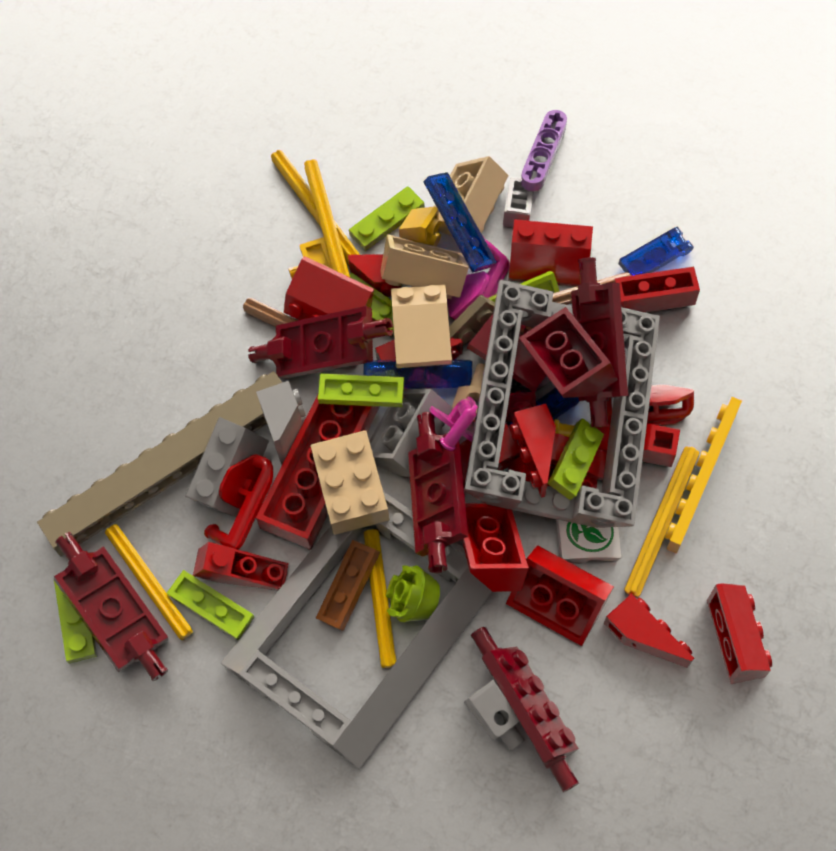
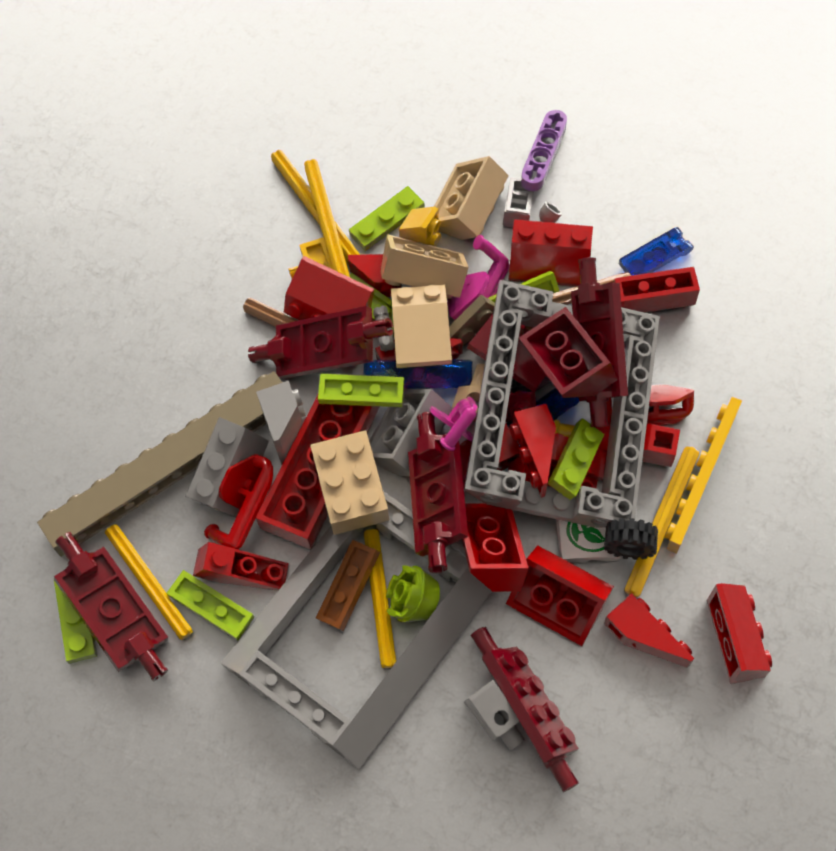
clear blue plate [423,172,497,273] -> none
none -> light grey axle [373,306,395,352]
none -> light grey hinge [539,202,562,223]
none -> black tyre [604,518,658,560]

